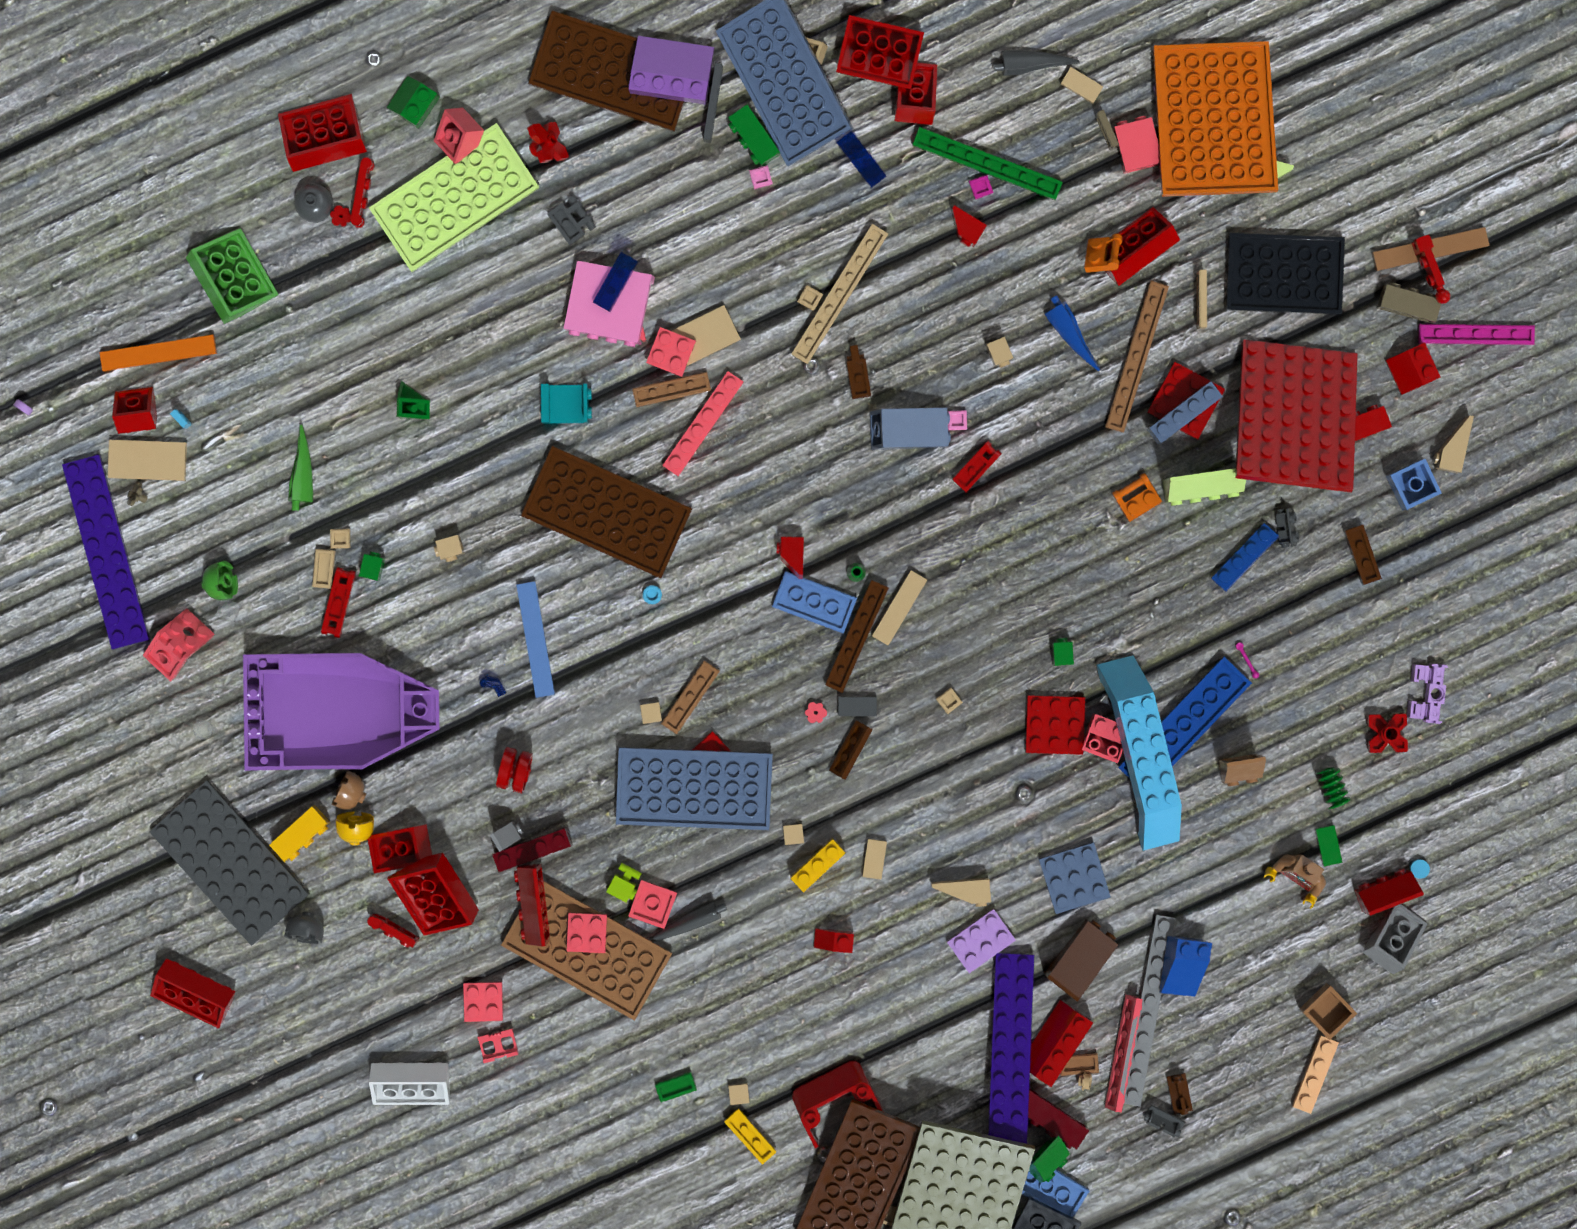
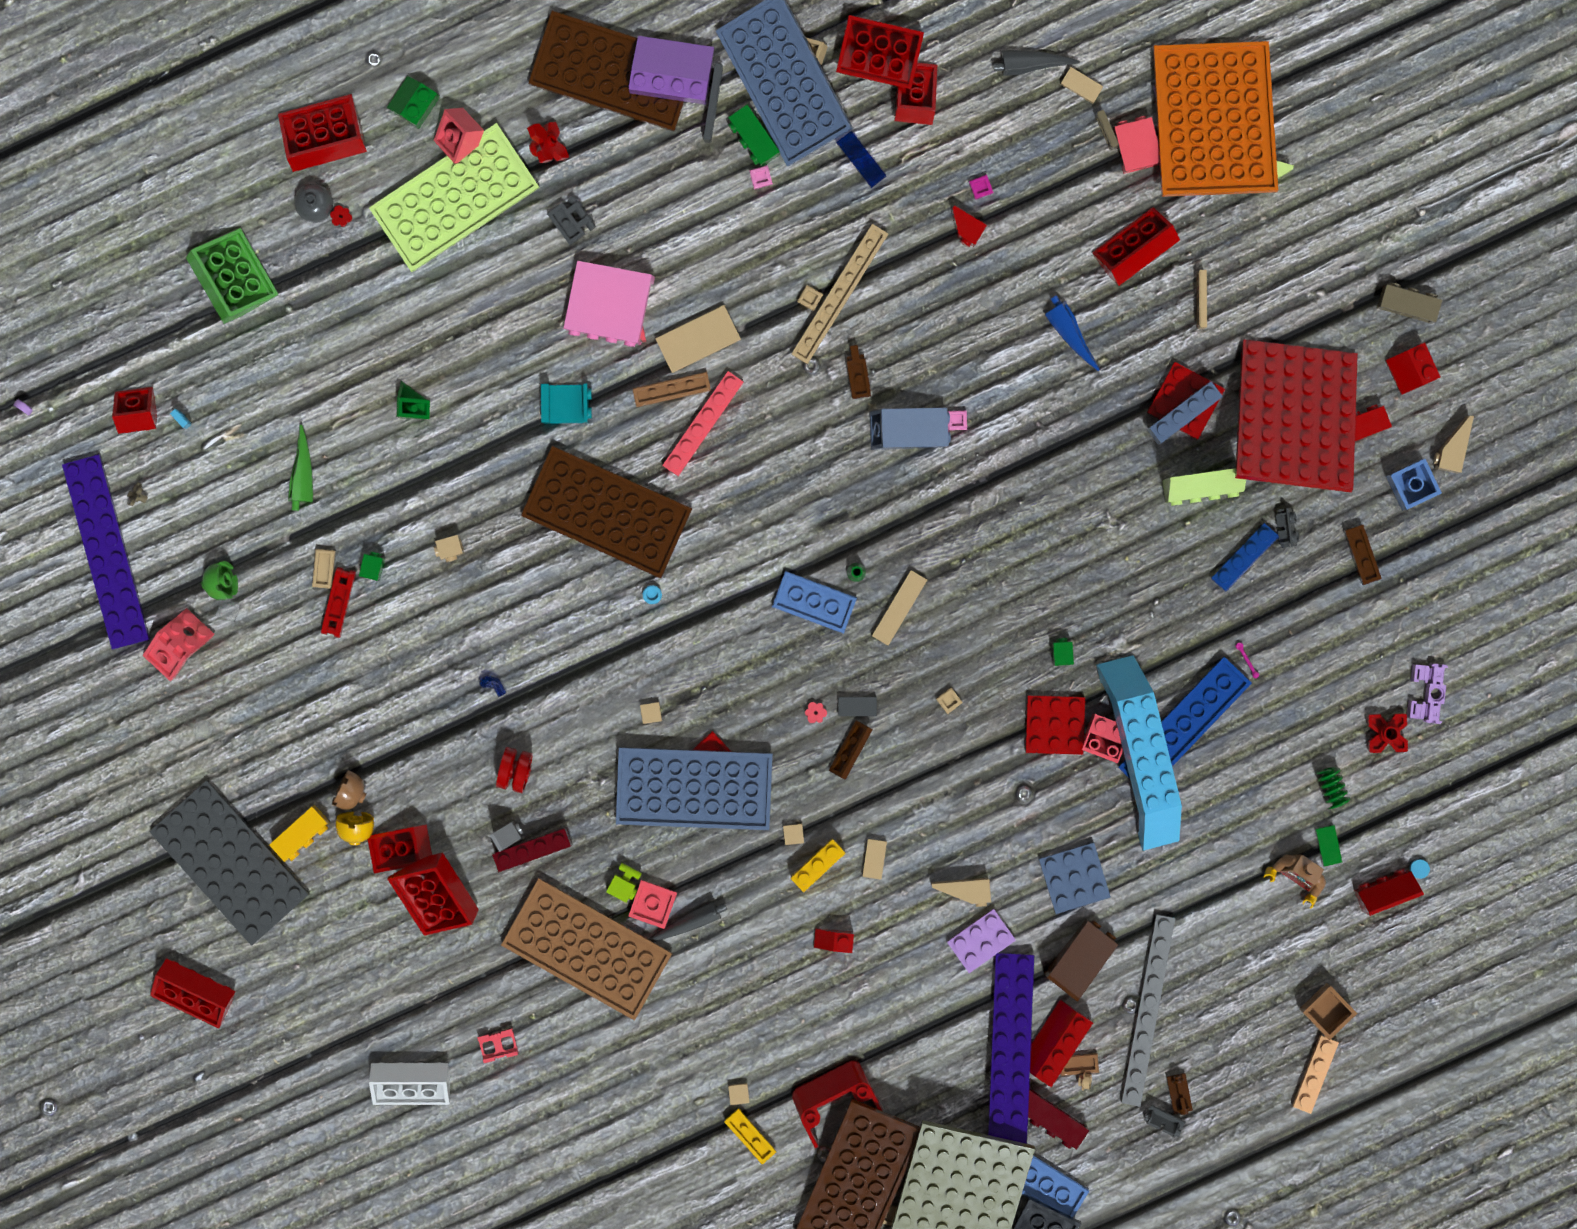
orange tile [99,335,217,372] -> none
tan tile [108,440,187,481] -> none
medium lavender windscreen [243,653,439,771] -> none
dark grey cylinder [284,912,324,944] -> none
tan tile [330,529,351,549] -> none
red plate [351,157,375,228] -> none
red hinge [367,913,420,948] -> none
coral plate [463,982,503,1022] -> none
red slope [514,863,550,947] -> none
medium blue tile [516,581,555,698] -> none
coral plate [567,912,607,953] -> none
clear blue tile [593,252,638,312] -> none
coral plate [646,327,696,377] -> none
green tile [655,1071,697,1103] -> none
medium nougat tile [661,660,720,734] -> none
red slope [777,537,804,579] -> none
reddish brown plate [825,580,889,693] -> none
green plate [912,127,1063,201] -> none
red plate [952,441,1002,493] -> none
tan brick [986,337,1013,368] -> none
green slope [1029,1136,1070,1183] -> none
orange plate [1084,234,1122,273] -> none
medium nougat tile [1105,281,1169,433] -> none
coral plate [1105,994,1143,1112] -> none
orange plate [1112,473,1162,522] -> none
blue slope [1159,936,1212,997] -> none
medium nougat slope [1218,754,1266,786] -> none
black plate [1226,233,1345,315] -> none
light grey slope [1362,904,1427,974] -> none
medium nougat tile [1372,227,1489,271] -> none
red plate [1411,234,1451,304] -> none
dark pink tile [1418,324,1535,345] -> none

